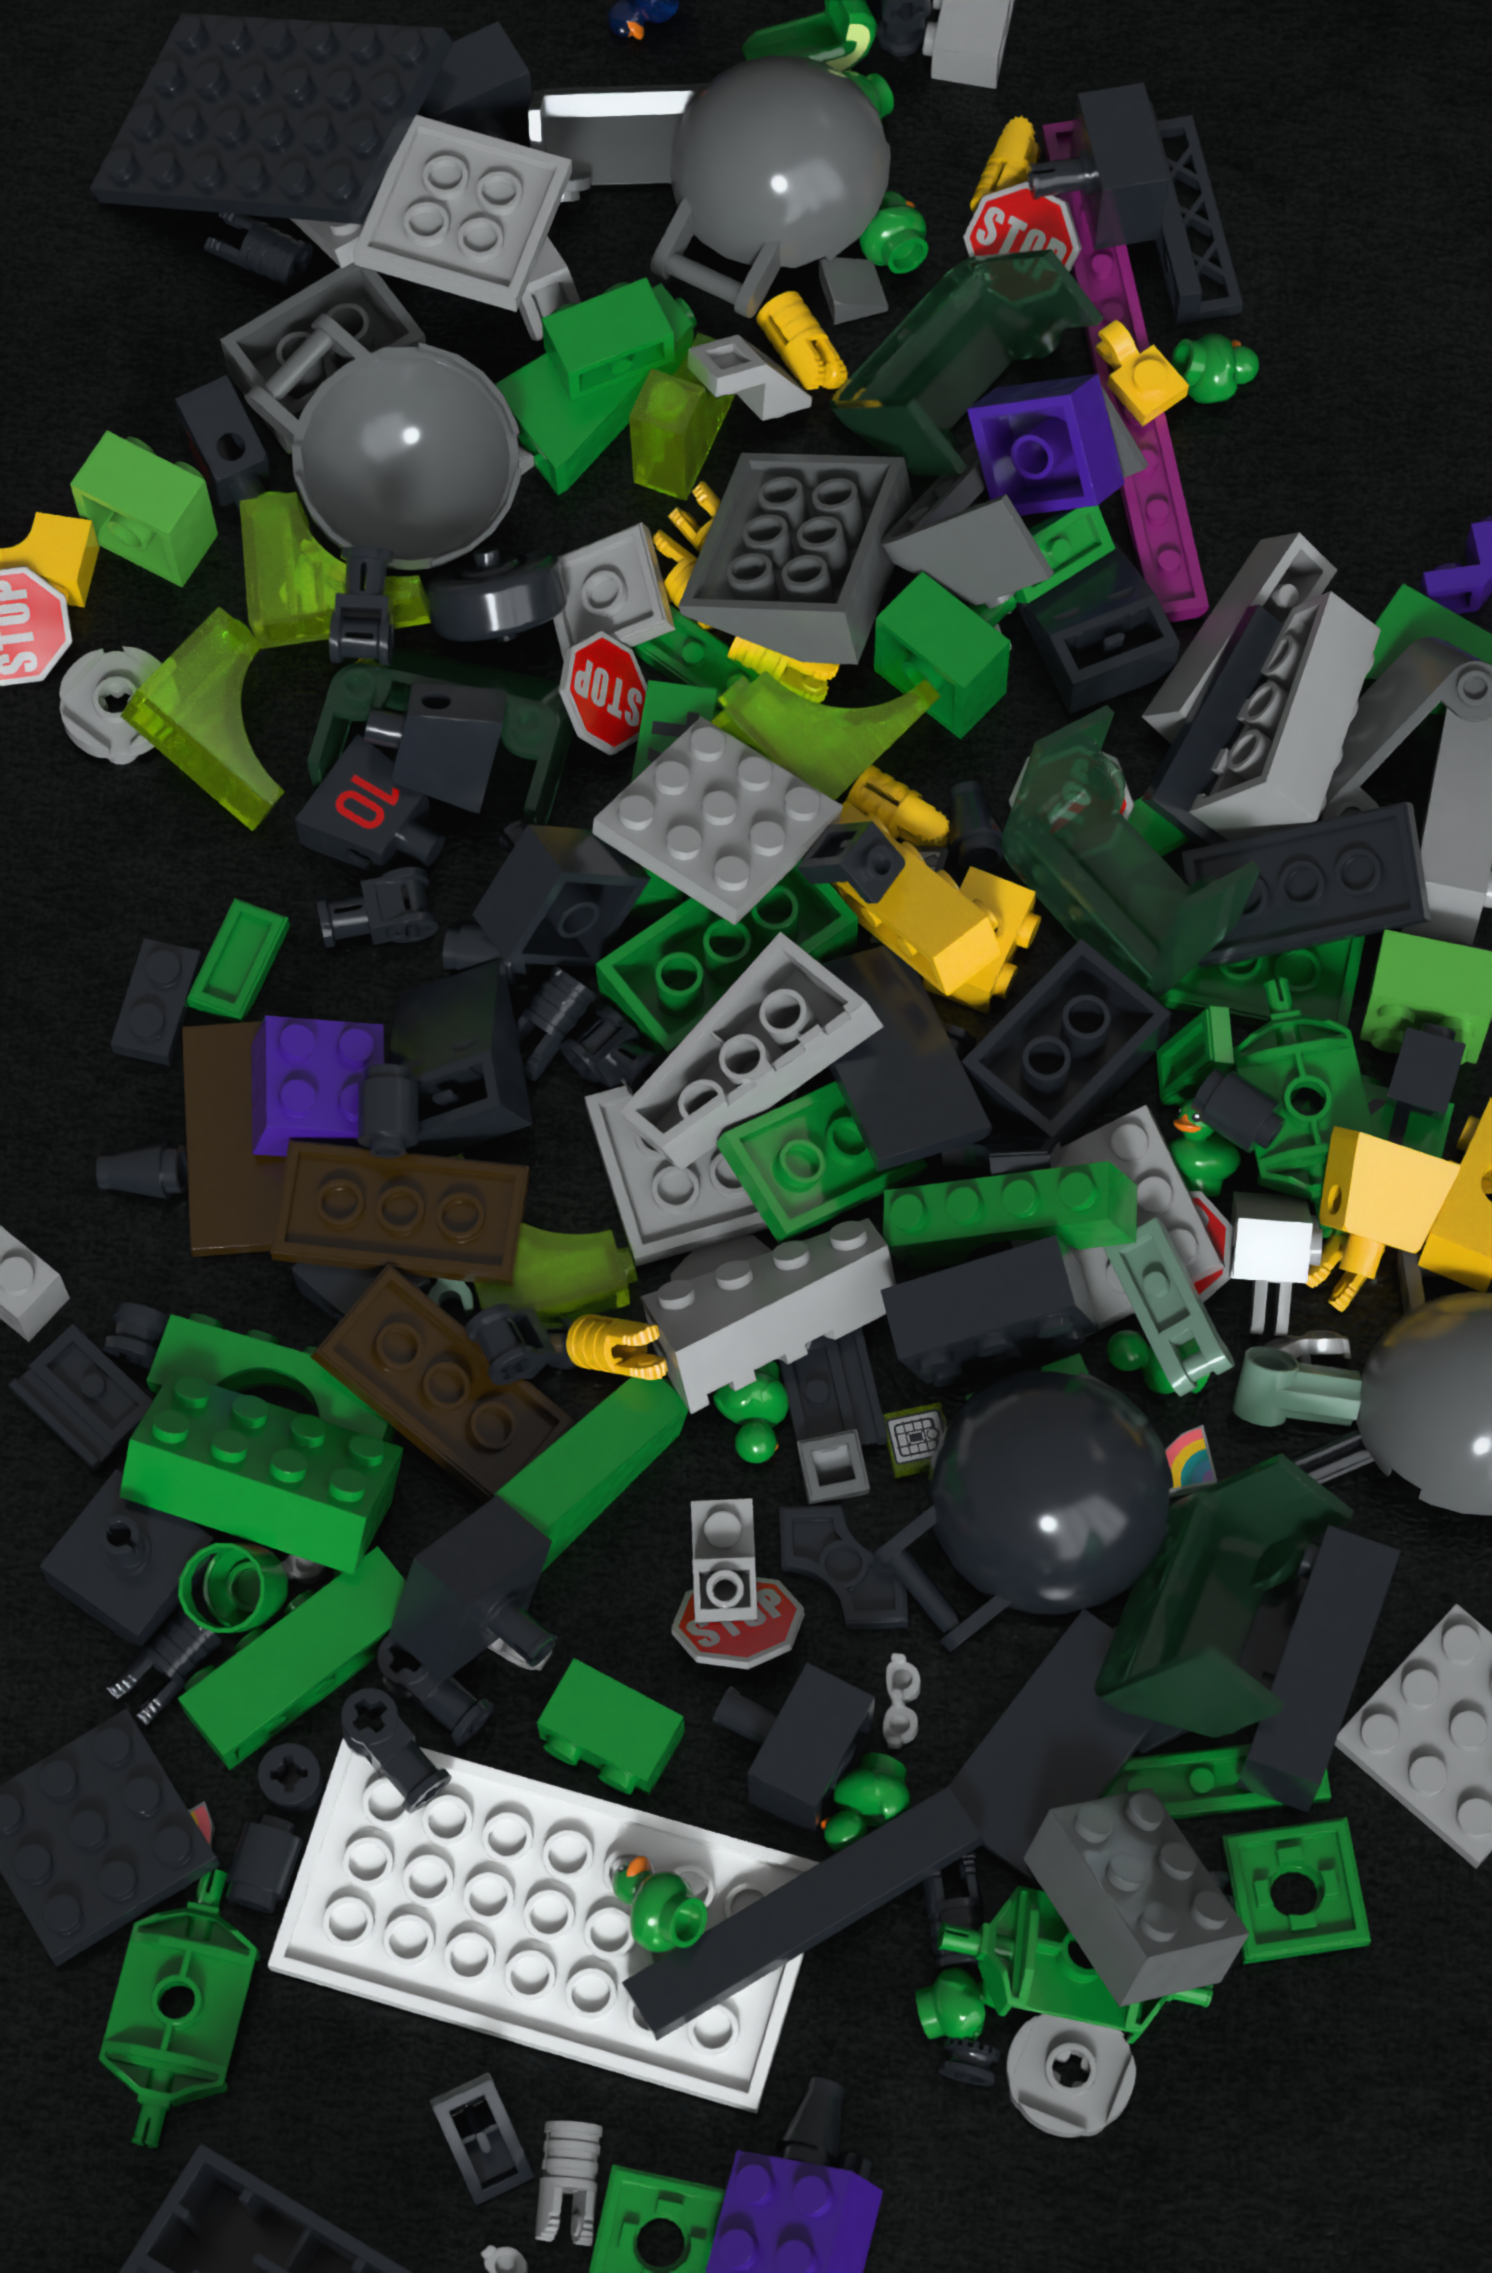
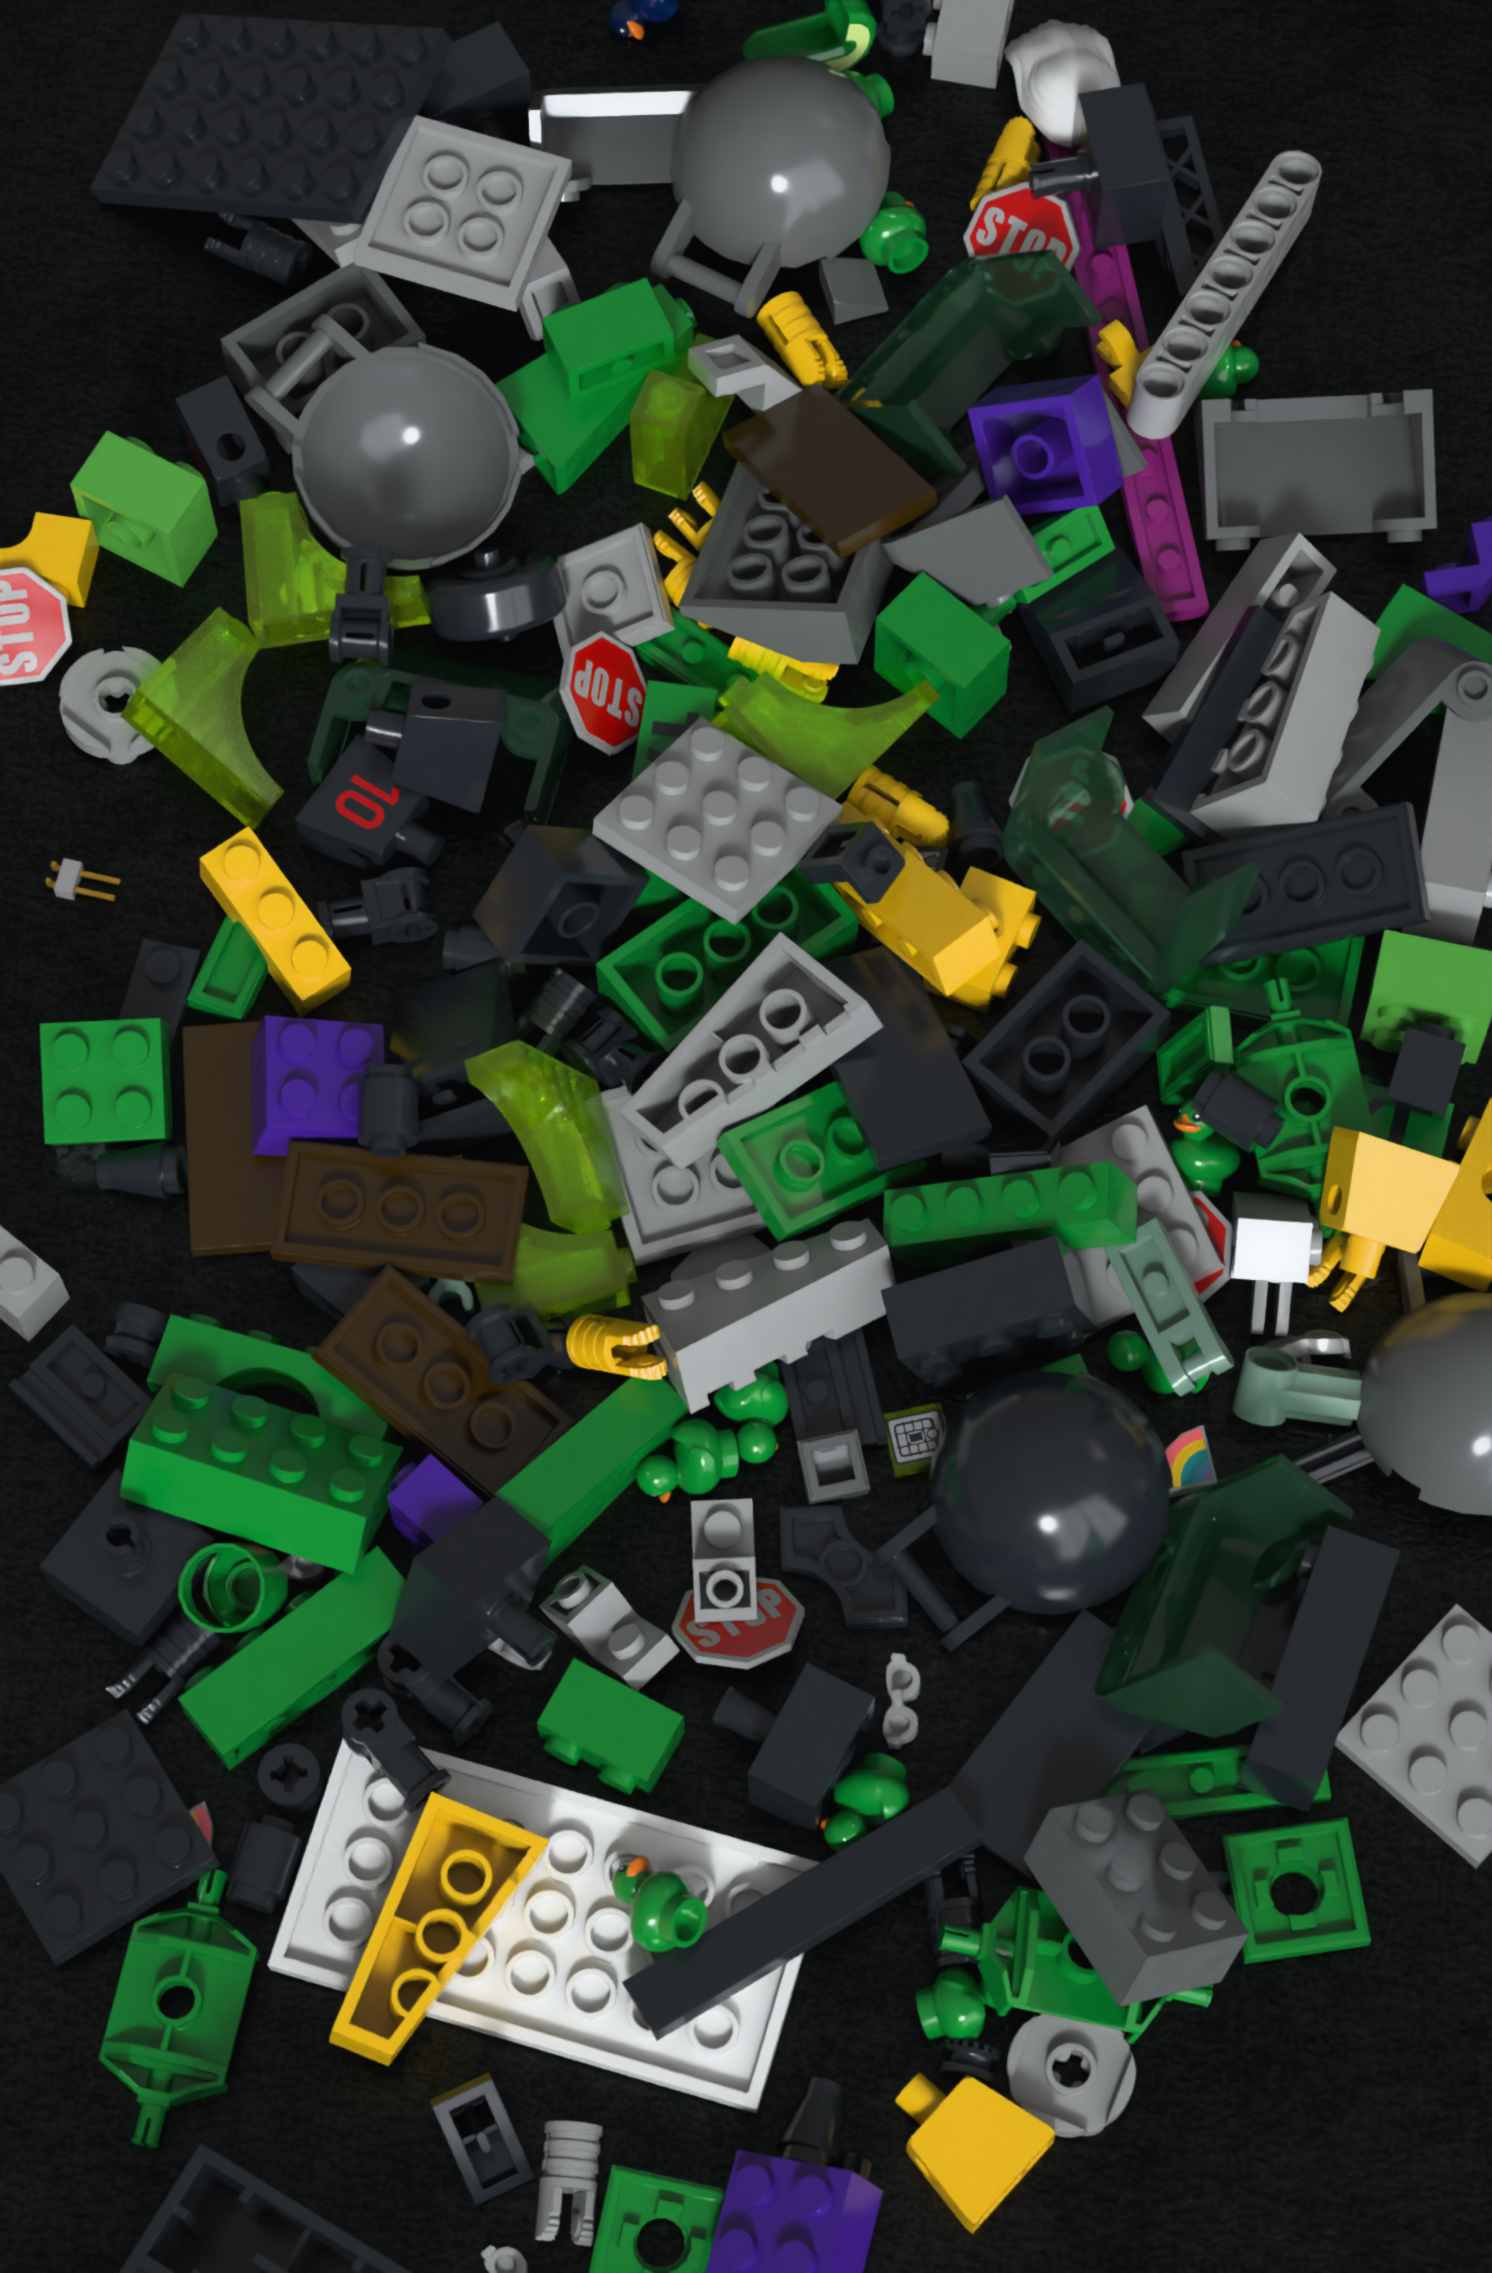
none -> green brick [40,1018,173,1146]
none -> piece [45,858,121,901]
none -> yellow arch [200,826,351,1018]
none -> yellow wedge [329,1792,550,2066]
none -> dark purple brick [387,1453,485,1553]
none -> clear neon green arch [464,1040,630,1236]
none -> light grey slope [539,1564,680,1692]
none -> green animal [636,1417,739,1503]
none -> dark brown tile [722,382,939,559]
none -> yellow torso [895,2072,1056,2234]
none -> white hair [1004,20,1121,147]
none -> light grey beam [1127,151,1322,439]
none -> dark grey windscreen [1193,389,1437,551]

